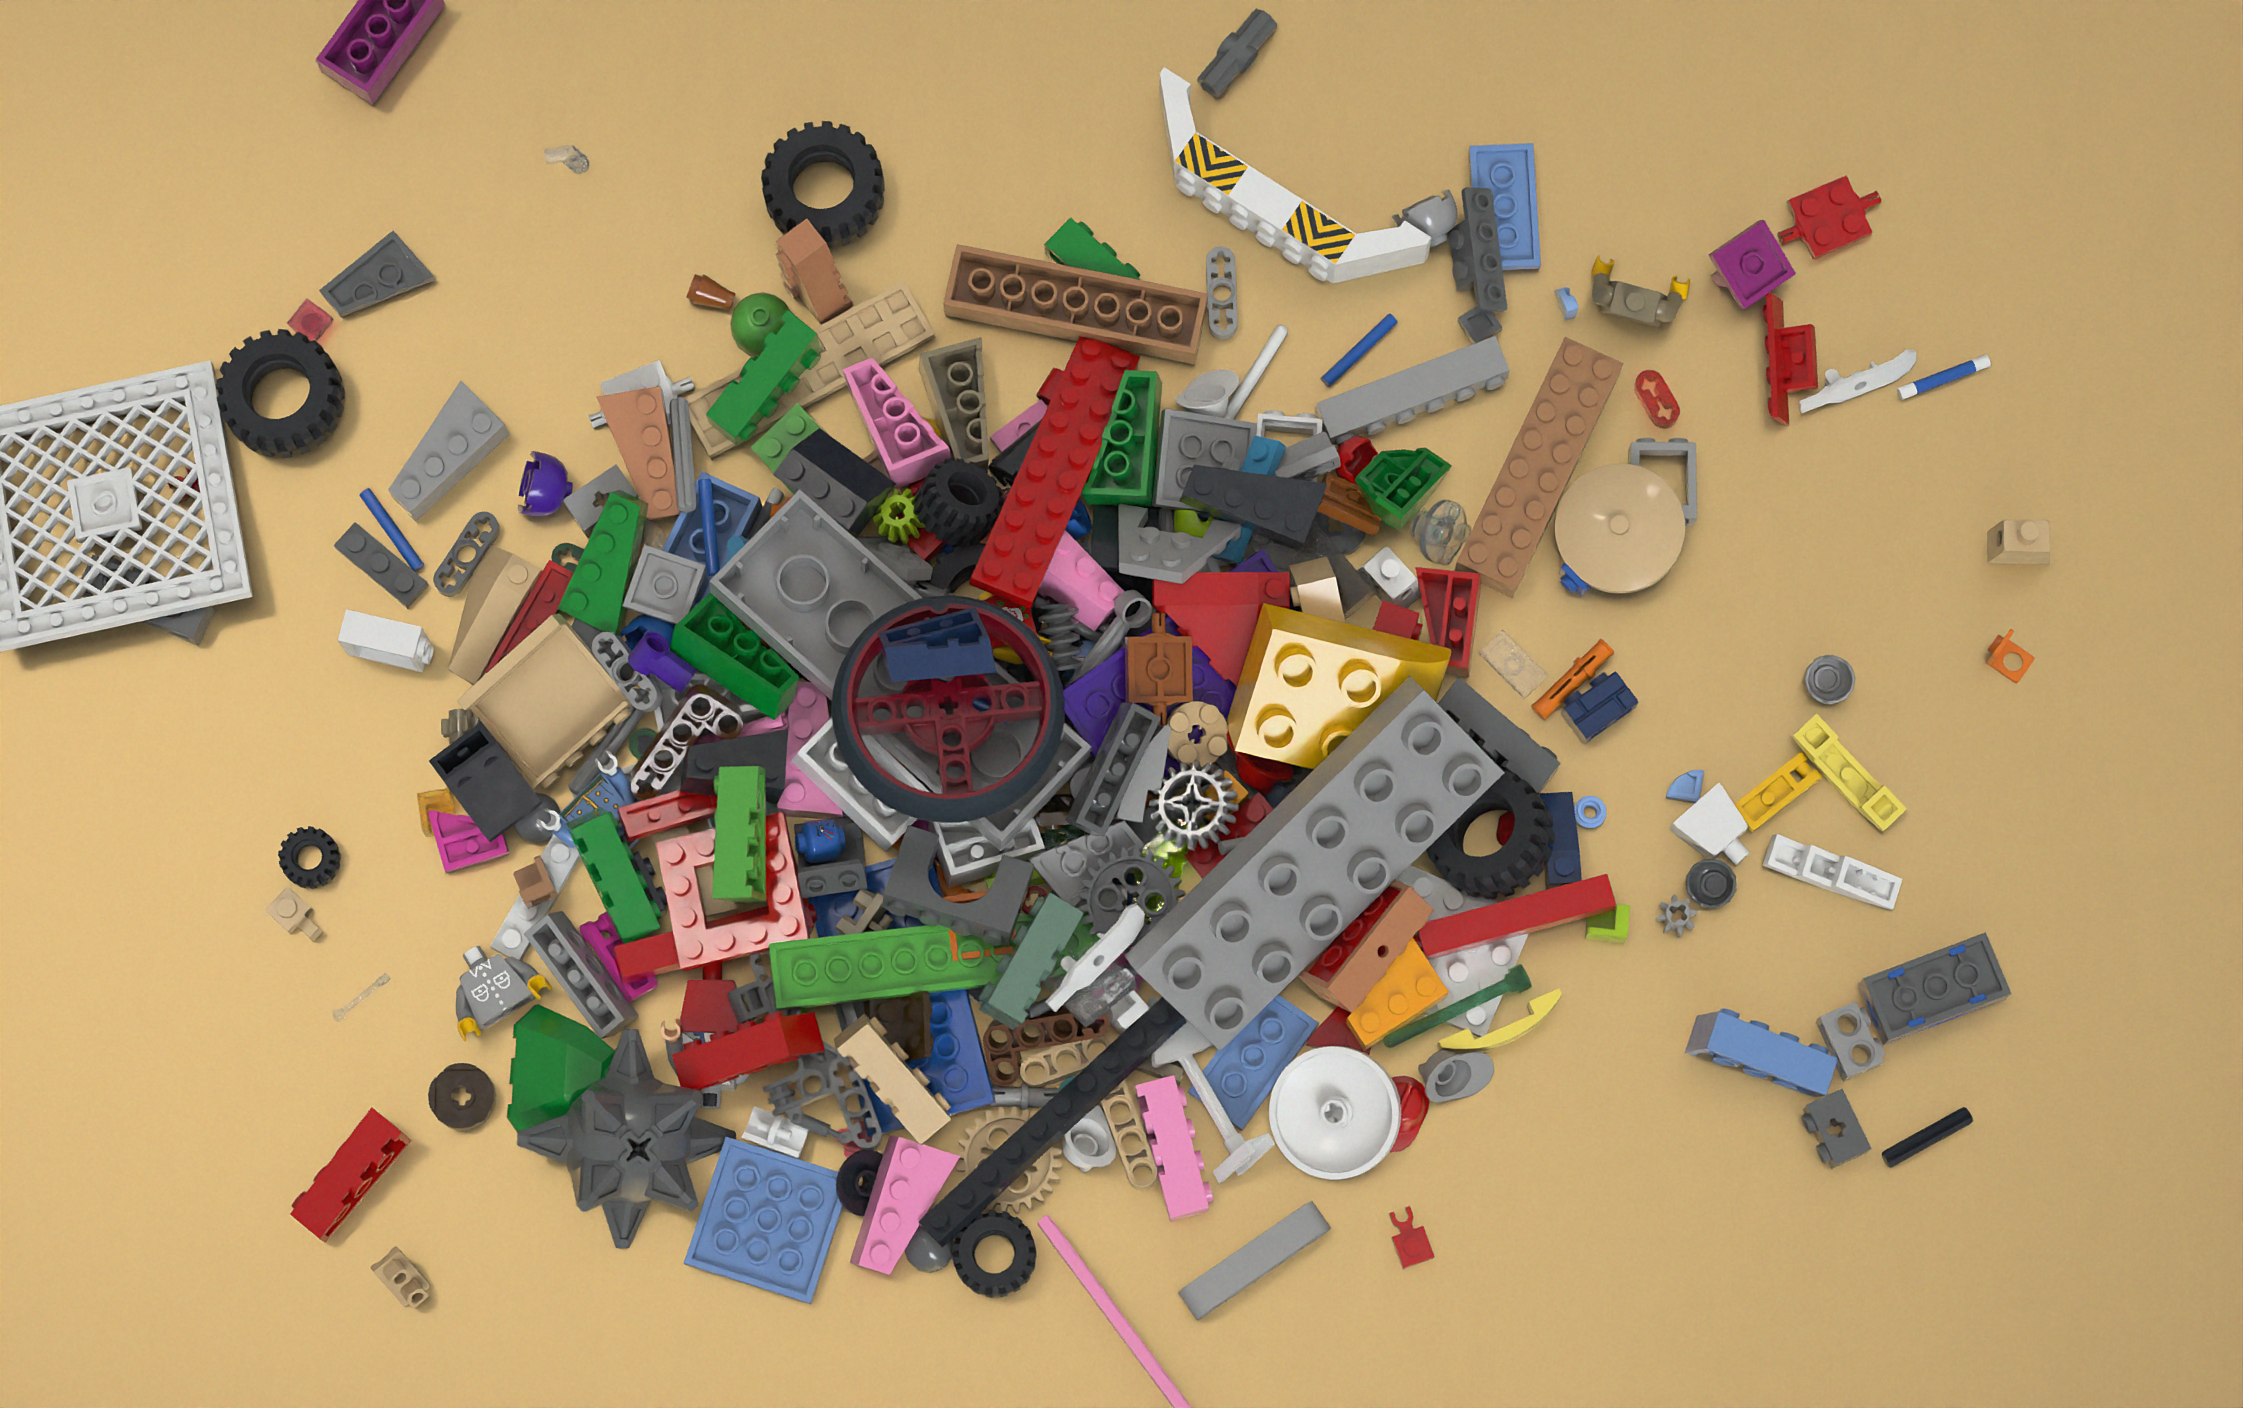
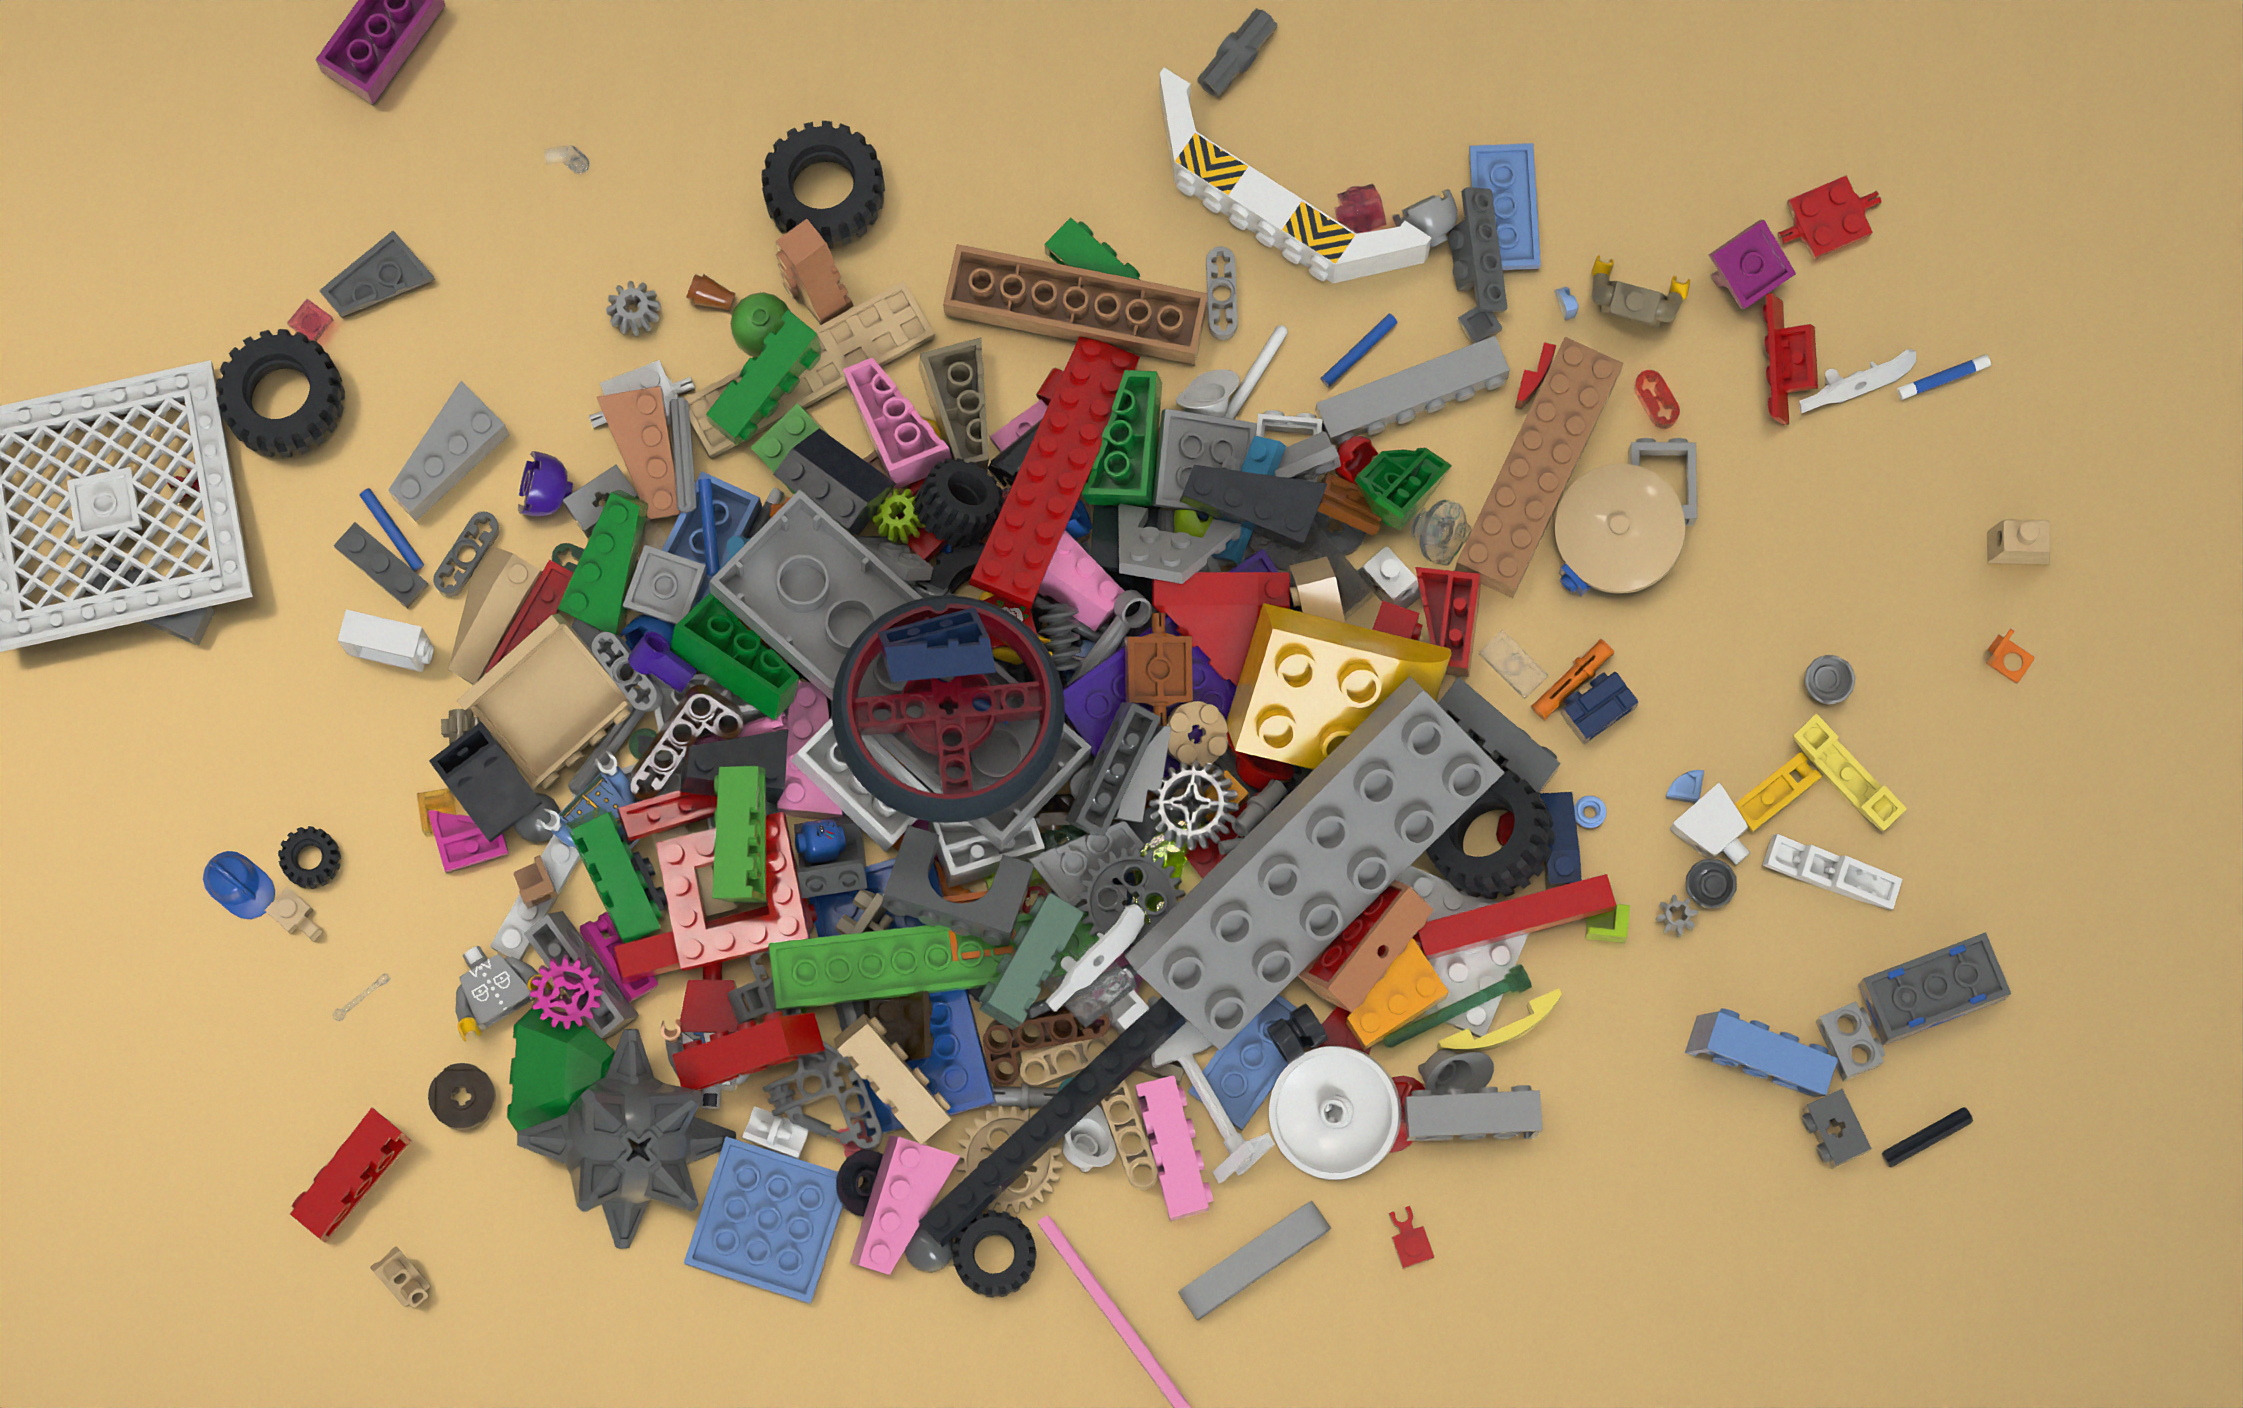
none -> blue piece [203,851,275,919]
none -> dark pink gear [530,955,603,1029]
none -> light grey gear [606,281,661,336]
none -> light grey pin [1231,779,1287,837]
none -> black wheel [1266,1003,1328,1064]
none -> clear pink brick [1334,184,1387,234]
none -> light grey wedge [1404,1085,1543,1141]
none -> red slope [1515,342,1556,409]

